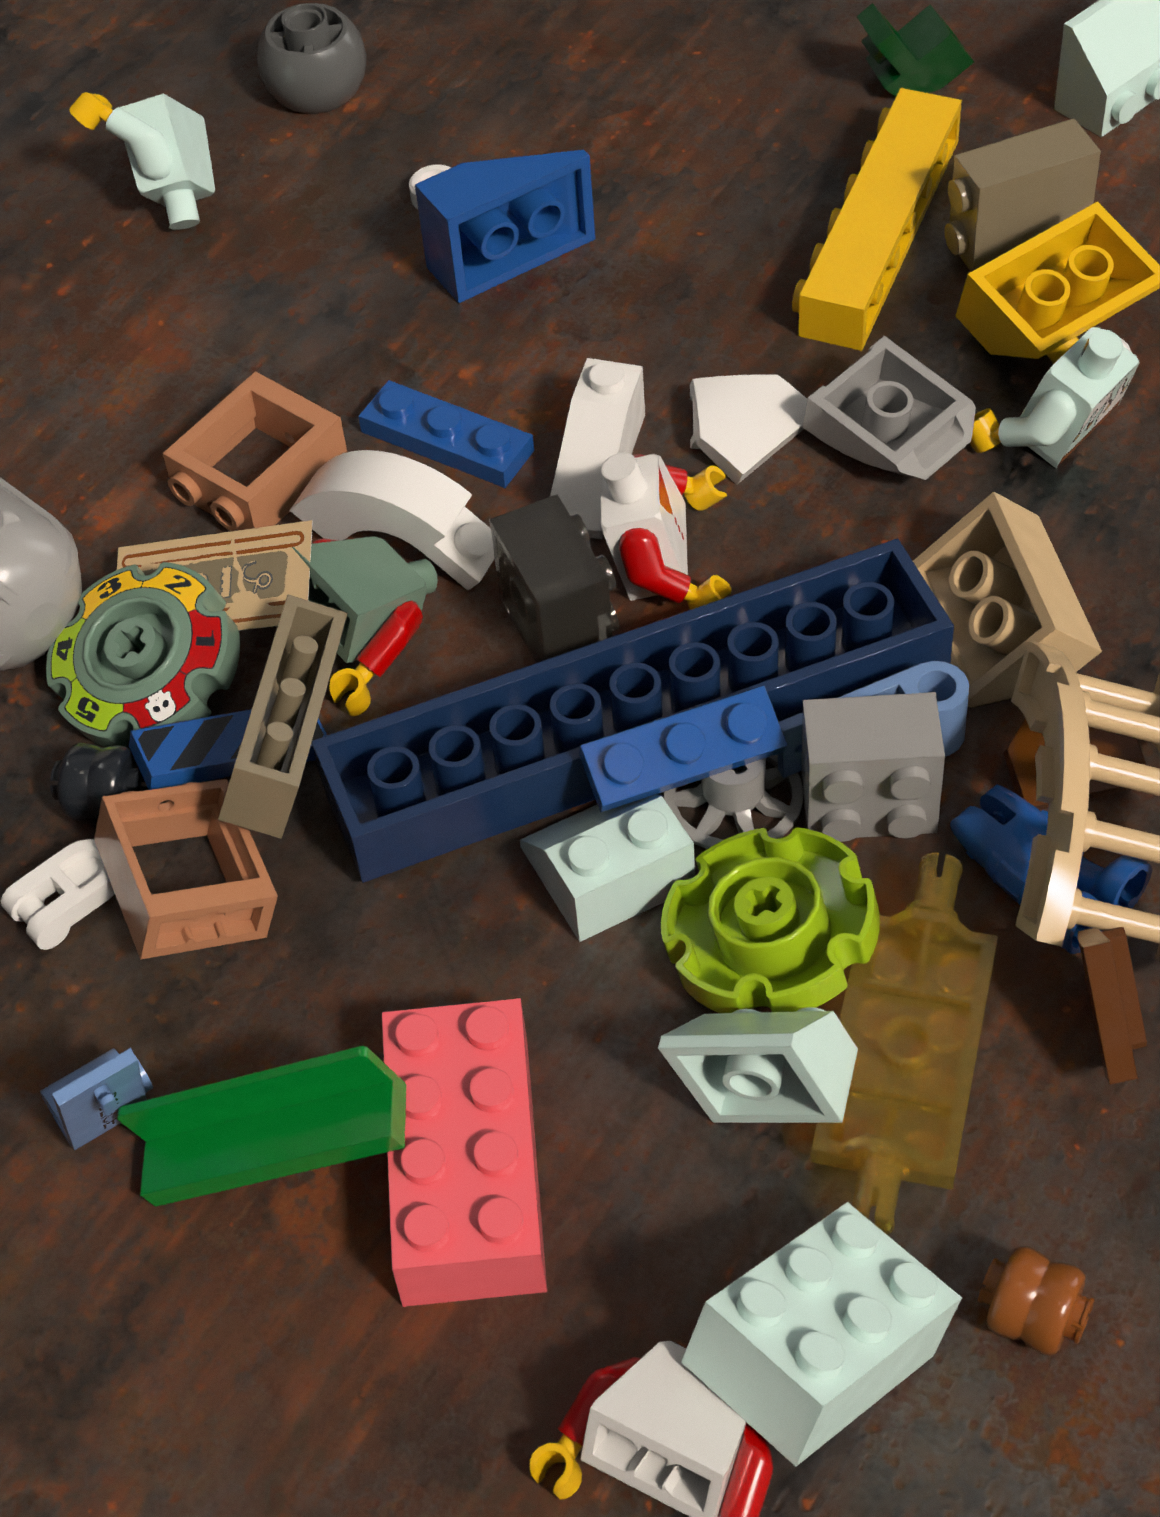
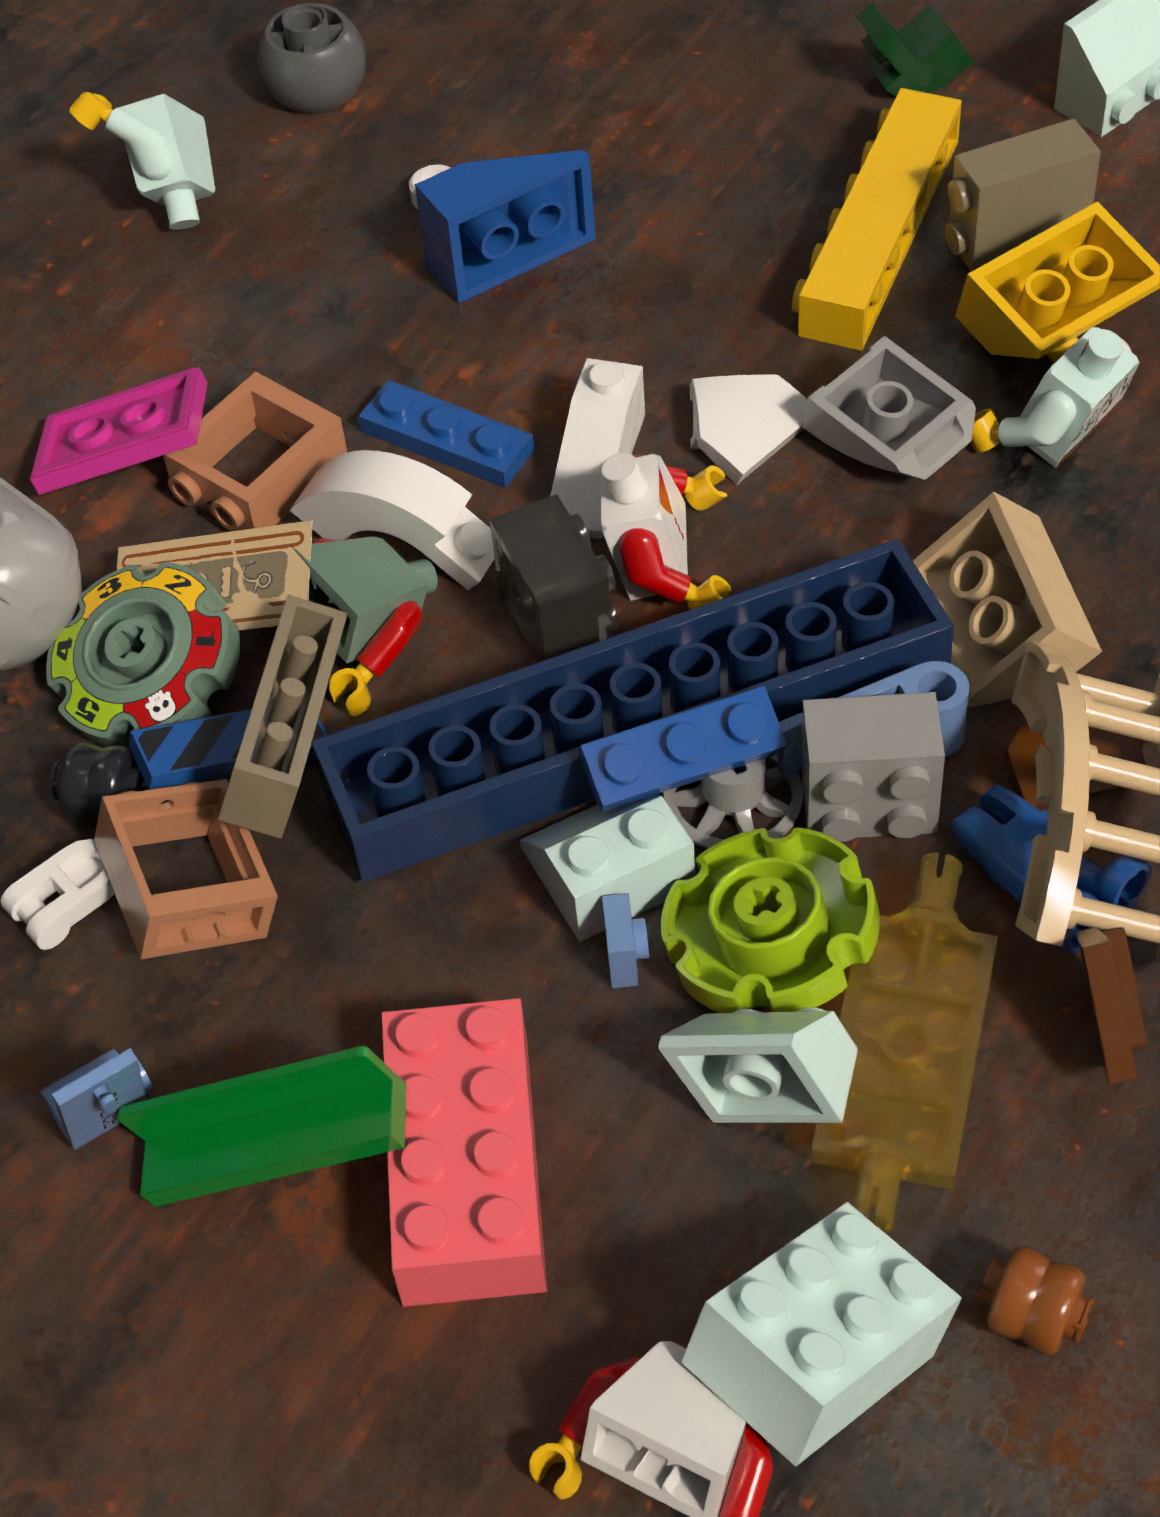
none -> dark pink tile [30,367,208,495]
none -> medium blue plate [602,893,649,988]

